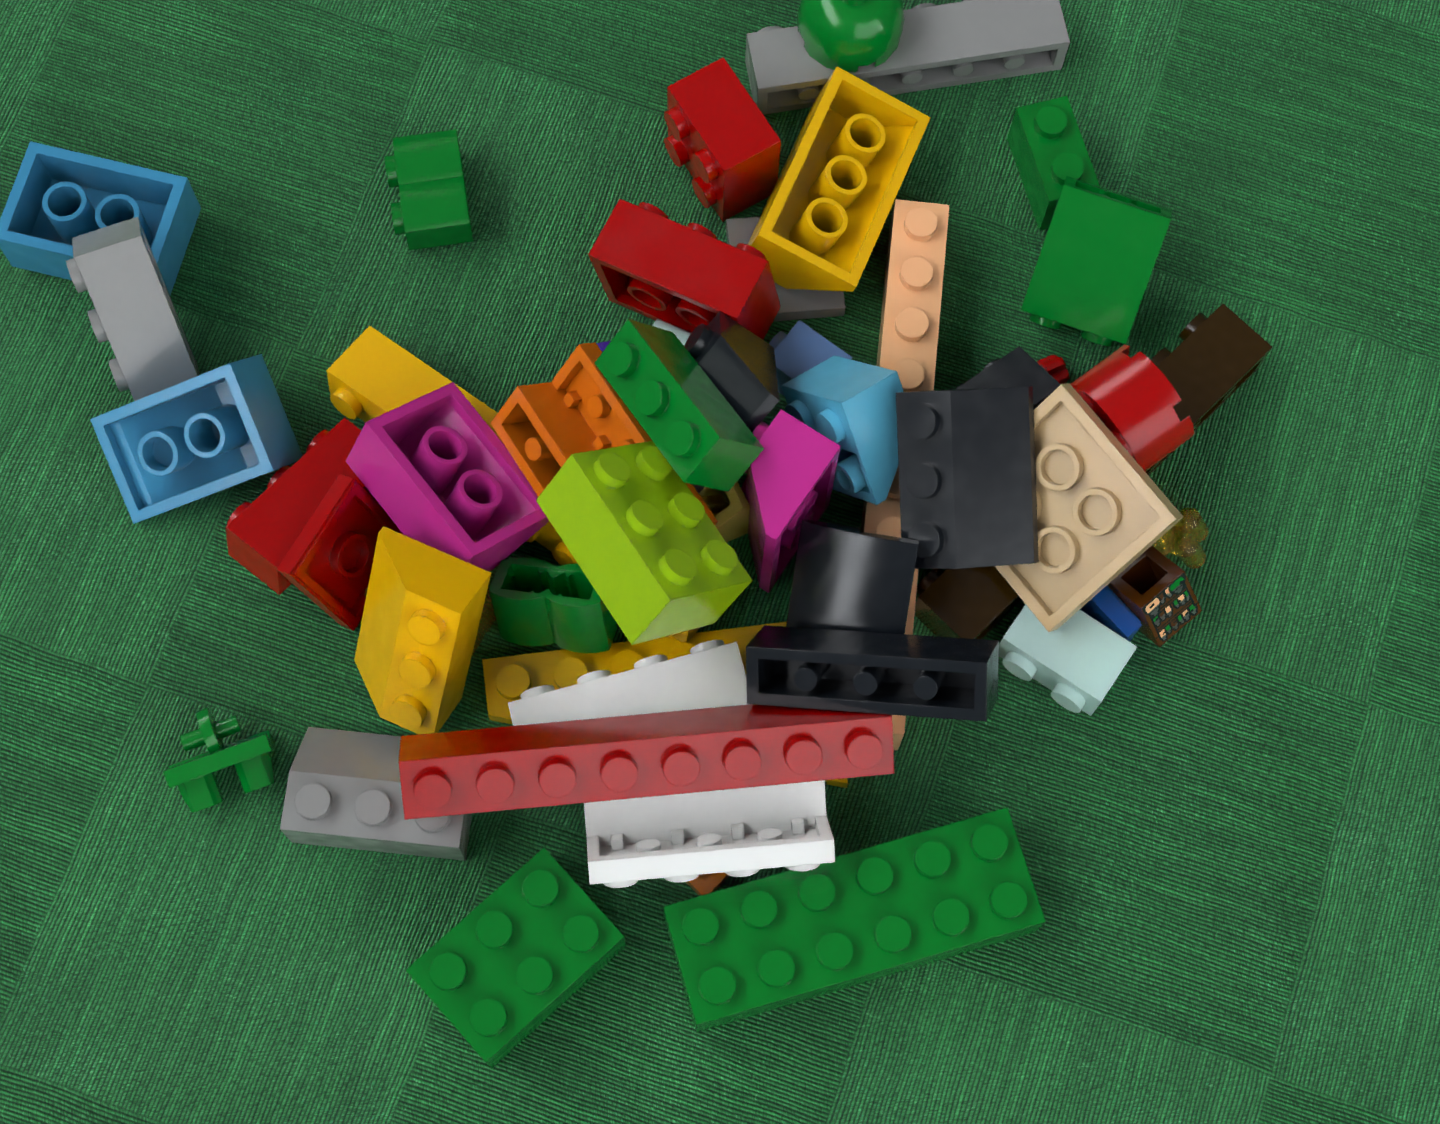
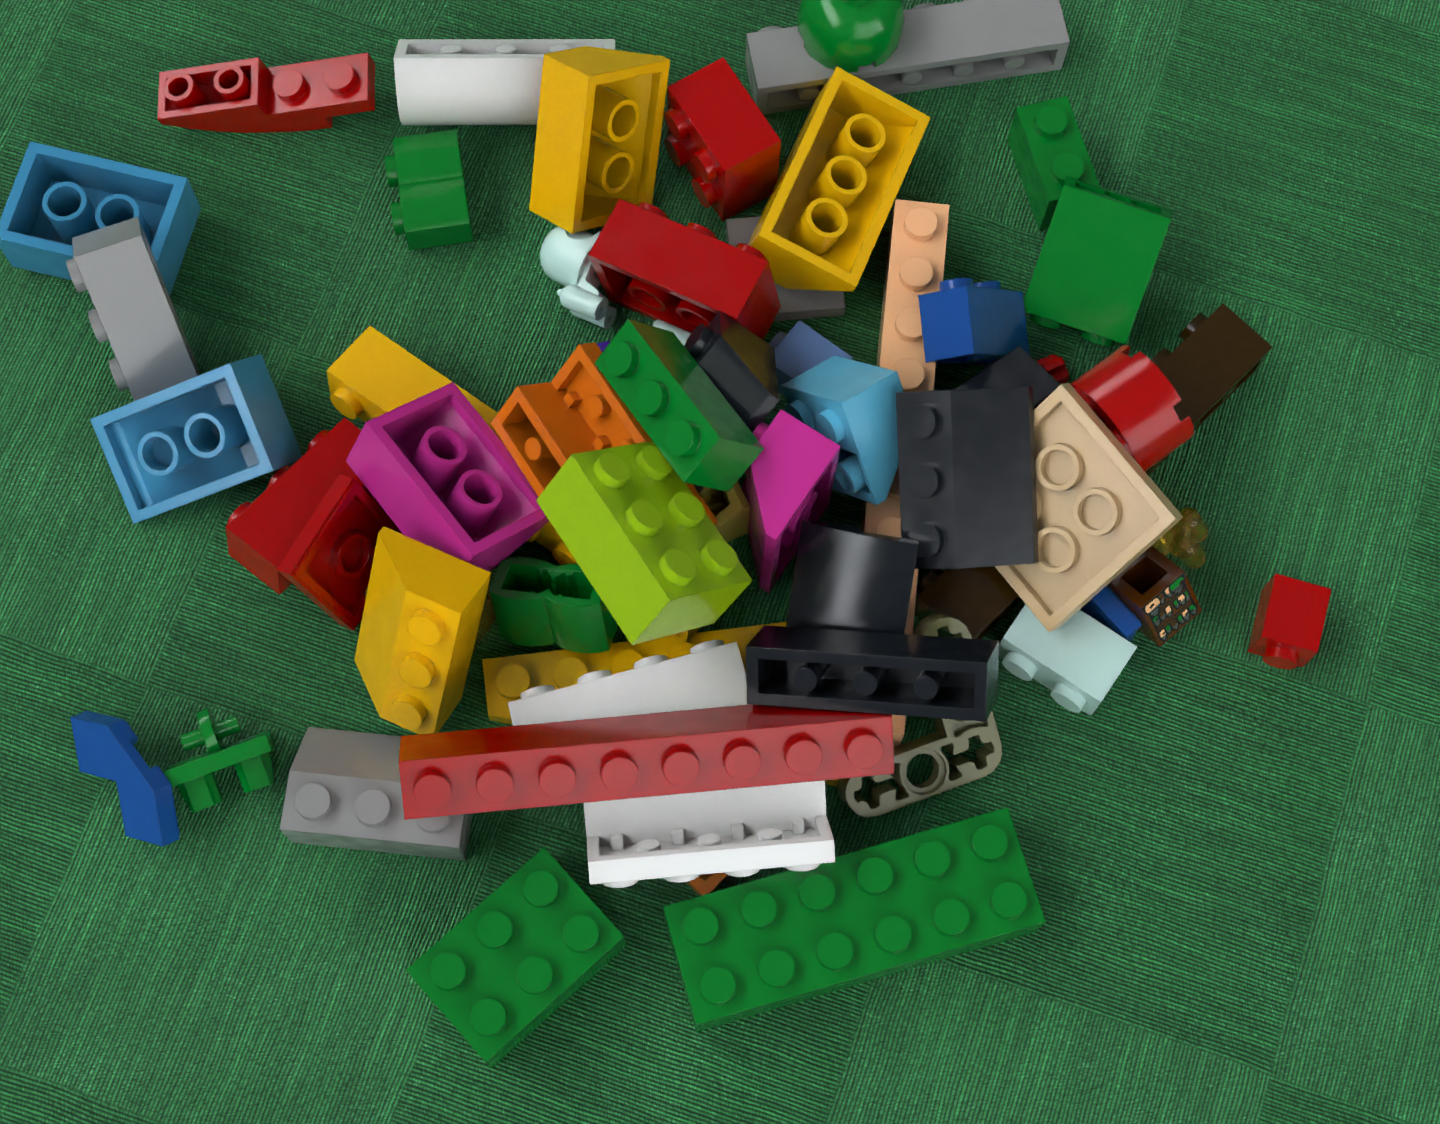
none -> blue tile [70,711,180,846]
none -> red slope [157,53,375,133]
none -> white brick [393,39,616,125]
none -> yellow slope [529,46,670,234]
none -> light aqua piece [540,226,617,329]
none -> olive beam [837,613,1002,818]
none -> blue brick [918,278,1030,366]
none -> red brick [1247,573,1332,669]

